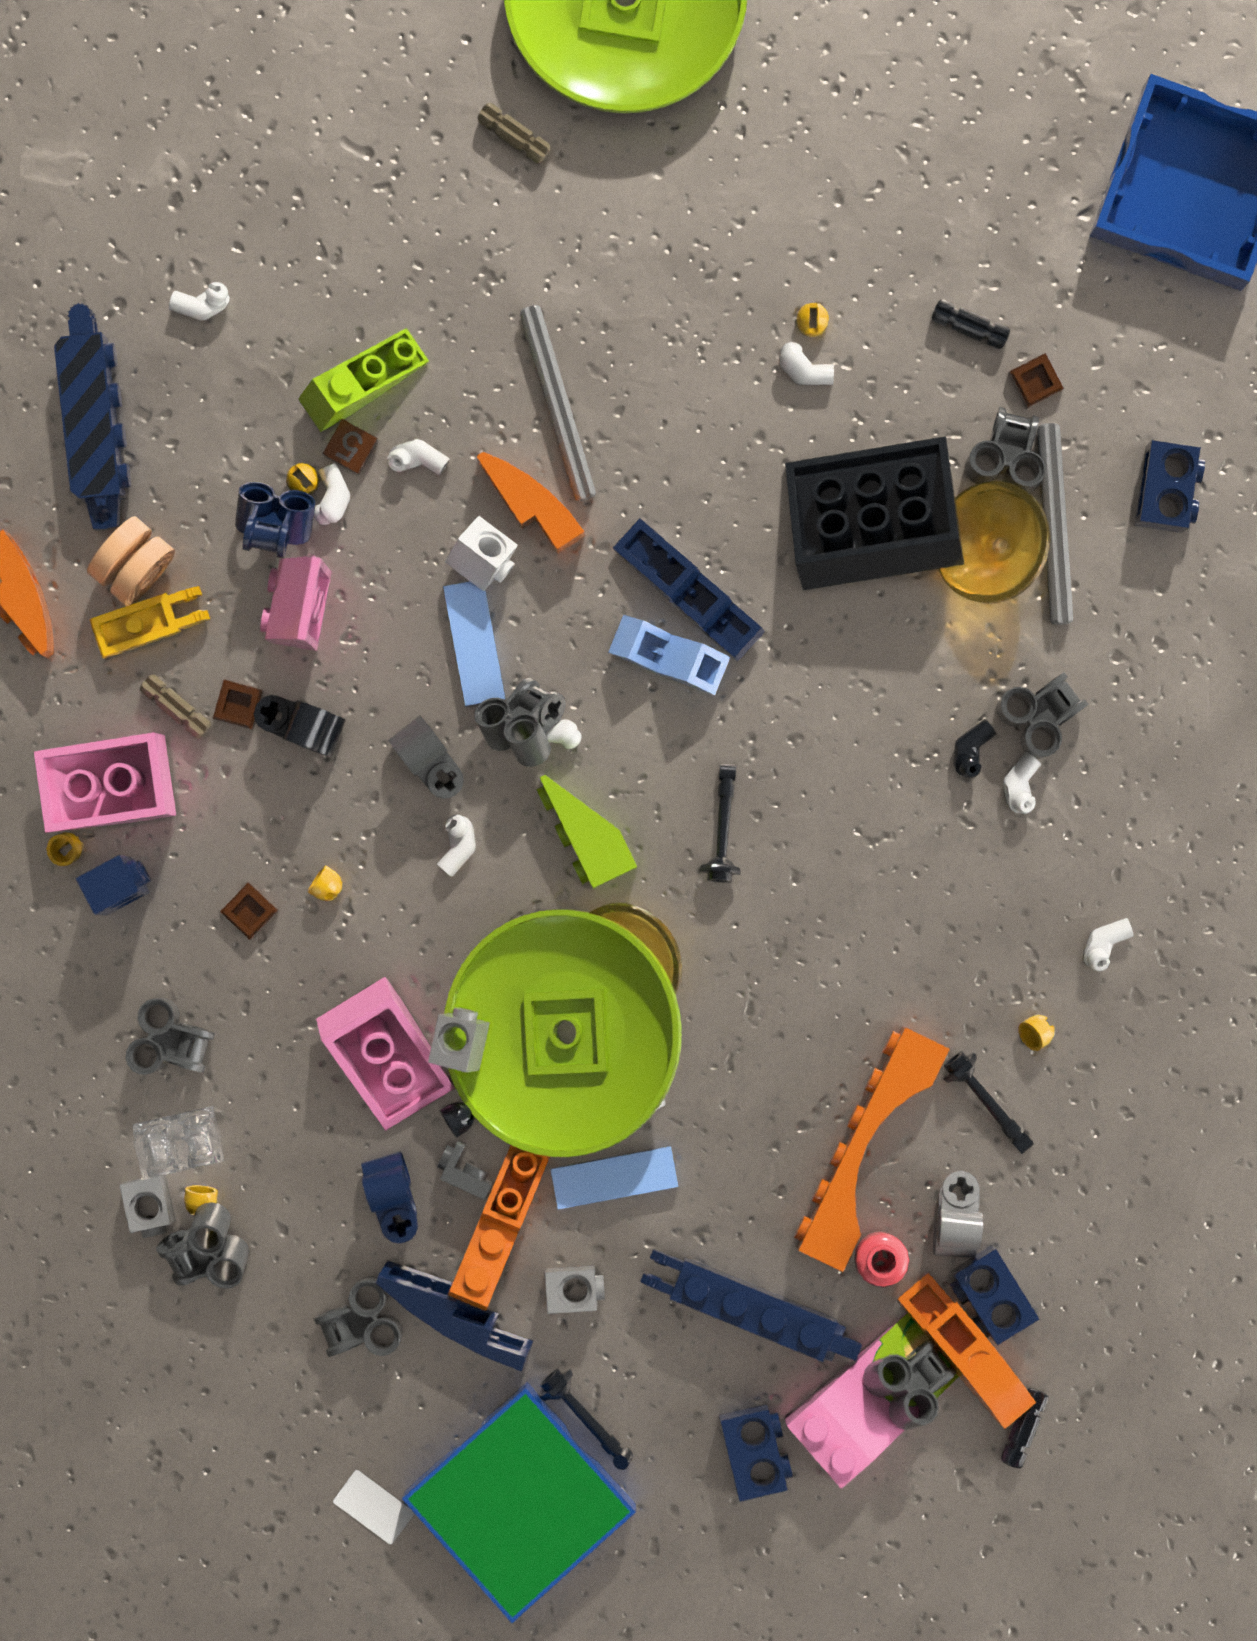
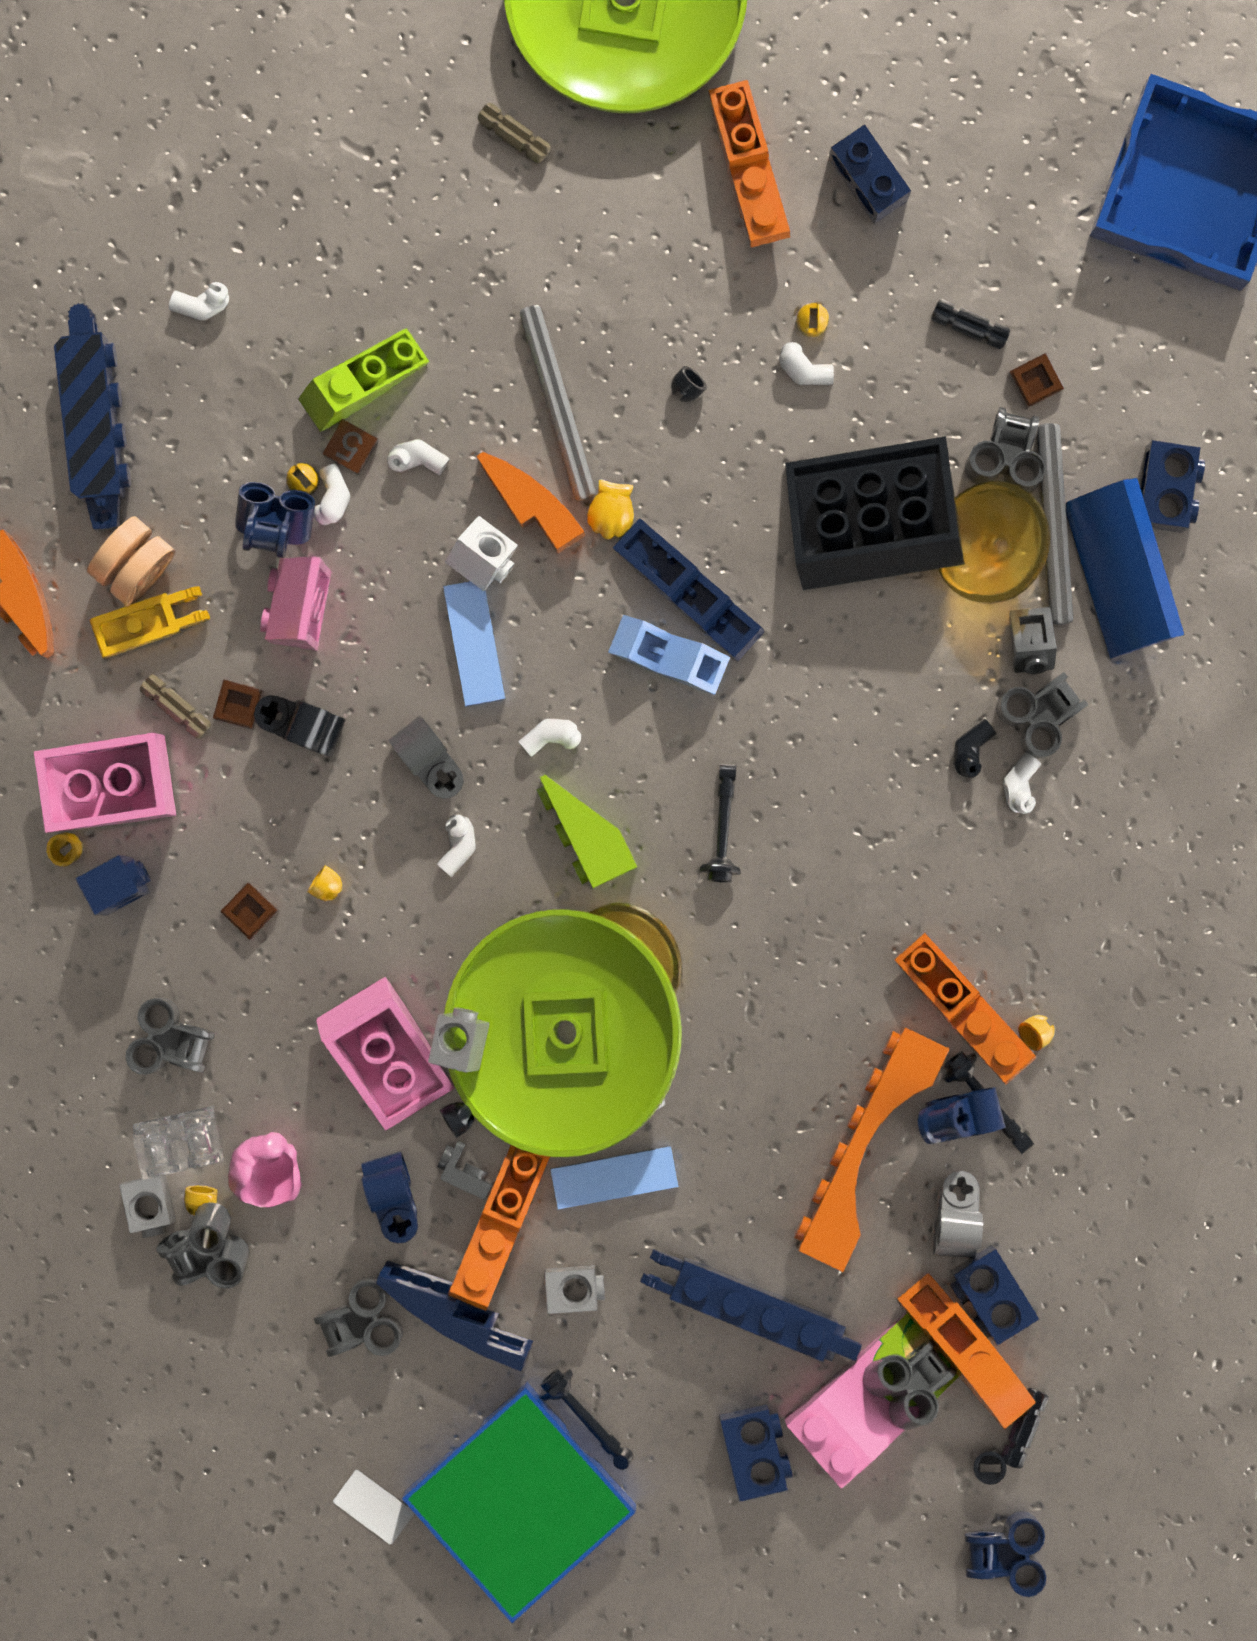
dark grey piece [474,678,566,767] -> none
coral head [854,1231,909,1288] -> none
white arm [1083,918,1134,972] -> none
none -> bright pink hair [228,1132,302,1208]
none -> yellow animal [587,480,634,540]
none -> black hinge [671,366,707,402]
none -> orange slope [708,80,790,248]
none -> dark blue brick [828,124,911,224]
none -> orange slope [895,933,1036,1085]
none -> dark blue piece [918,1087,1006,1144]
none -> dark blue piece [965,1511,1047,1597]
none -> black hinge [973,1451,1007,1485]
none -> dark grey bracket [1009,607,1057,674]
none -> blue slope [1065,478,1185,659]

